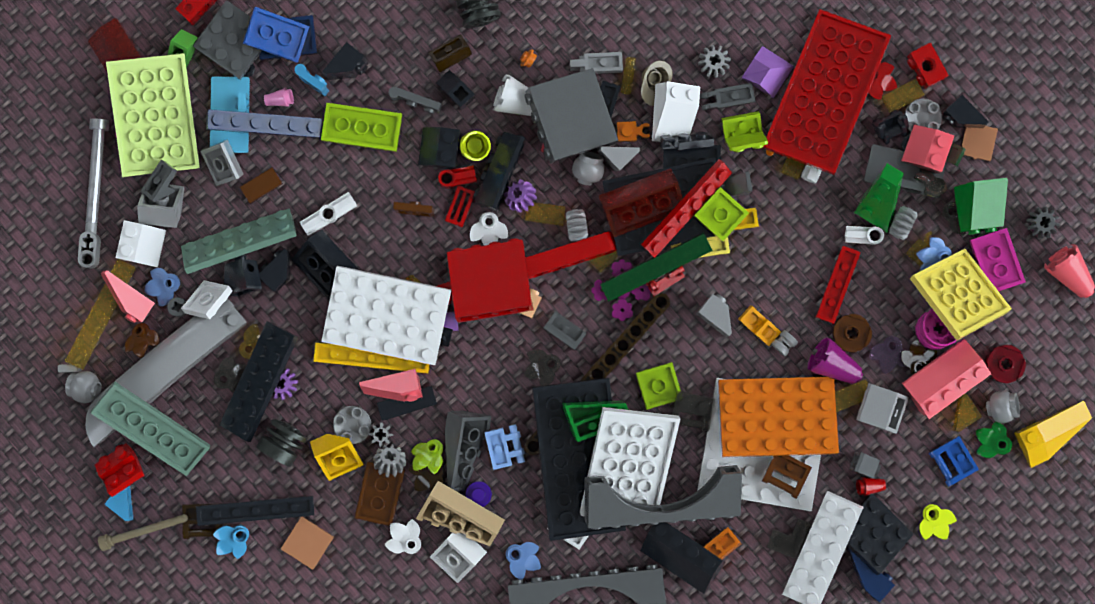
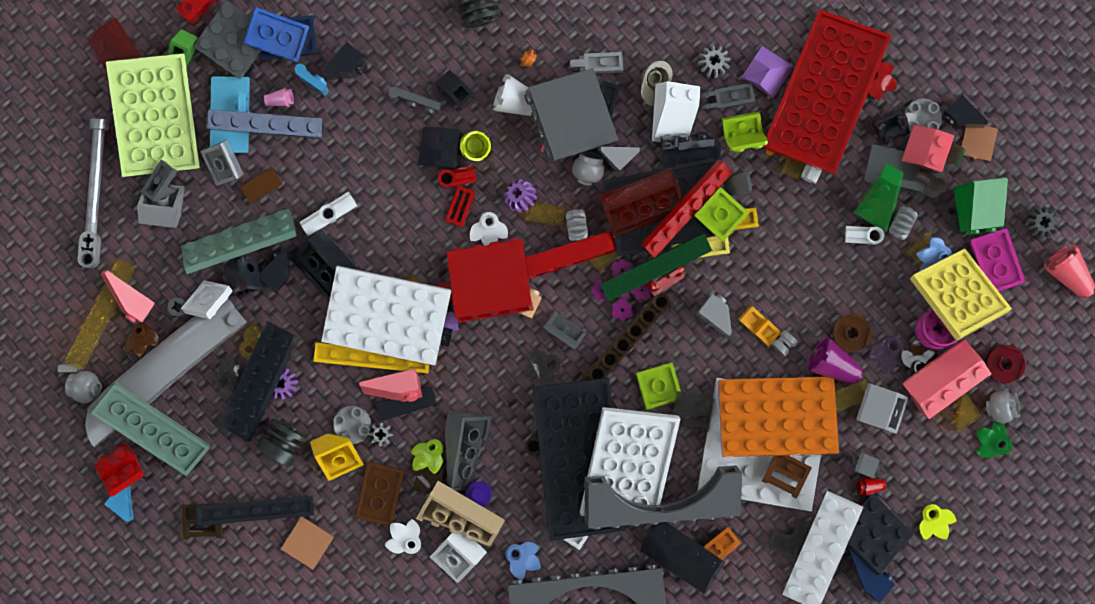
dark tan piece [98,514,188,551] -> none
white slope [116,220,166,267] -> none
medium blue plate [144,268,180,306] -> none
dark azure plate [213,525,249,559] -> none
lime plate [321,103,403,152] -> none
light grey gear [373,444,406,477] -> none
reddish brown plate [393,201,435,217] -> none
dark brown slope [428,34,472,72] -> none
black slope [473,132,526,213] -> none
light blue plate [484,424,525,470] -> none
green wedge [561,401,628,442] -> none
orange plate [617,121,650,142] -> none
clear yellow axle [621,57,636,94] -> none
red plate [815,246,861,324] -> none
clear yellow tile [882,79,924,113] -> none
red brick [907,42,949,89] -> none
blue plate [929,436,979,487] -> none
yellow wedge [1014,401,1092,468] -> none

